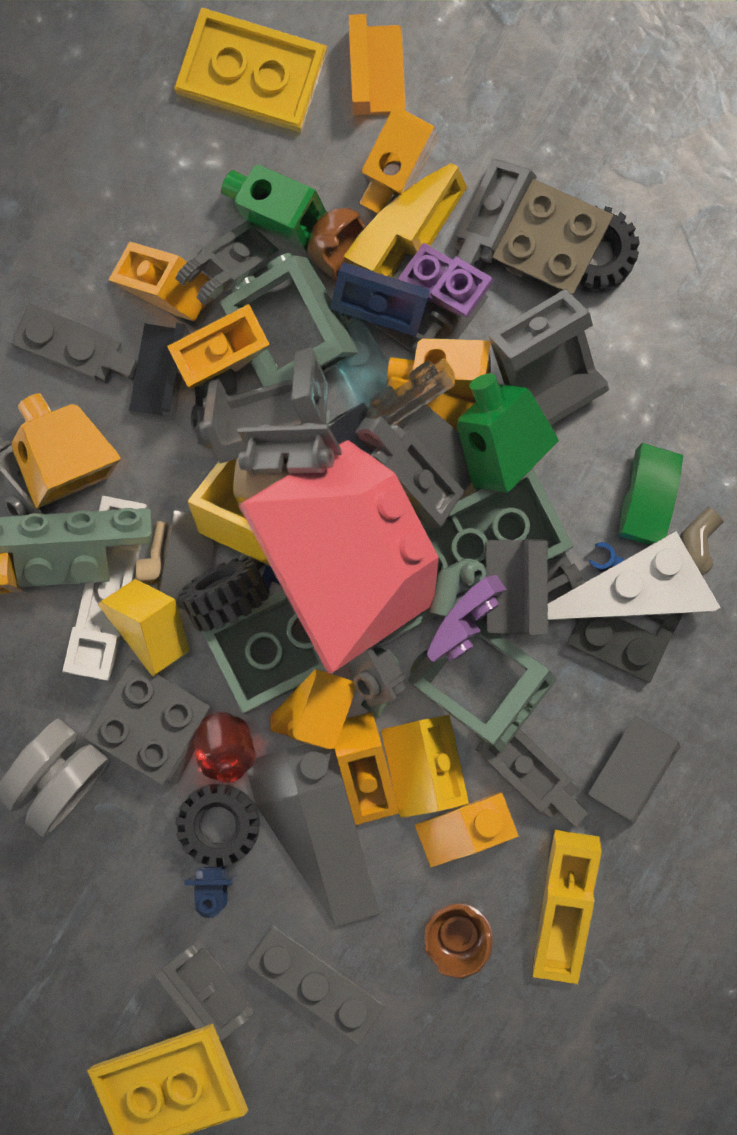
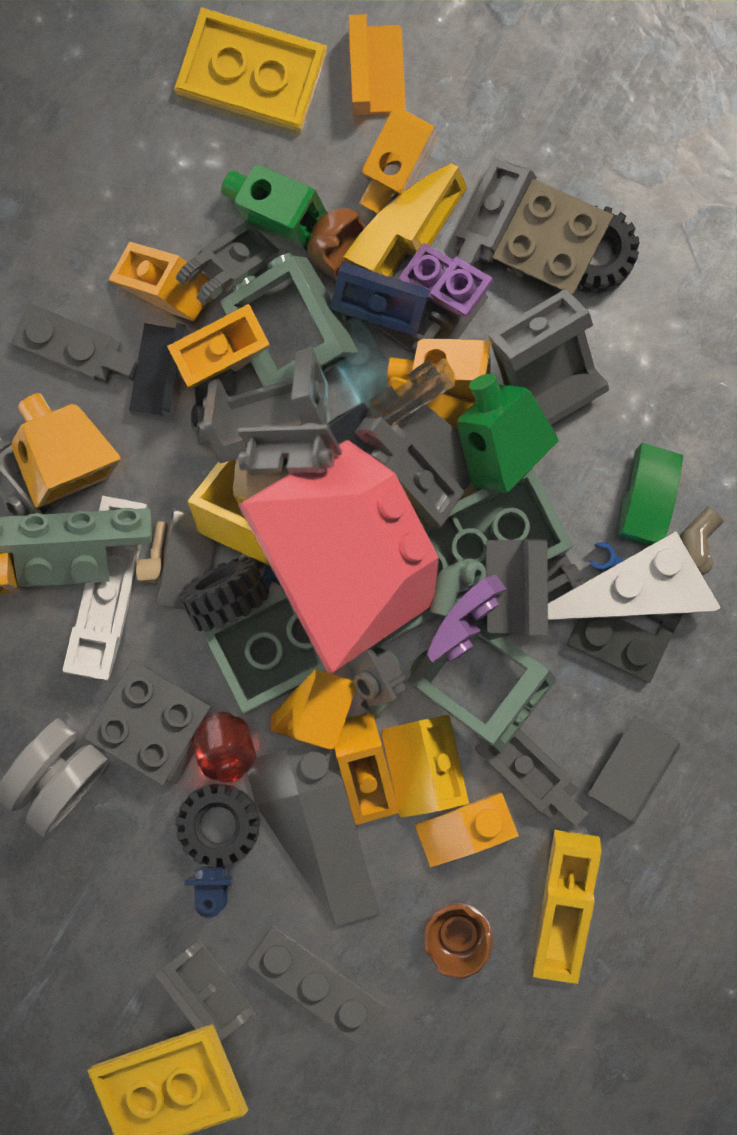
yellow slope [98,579,190,677] -> none

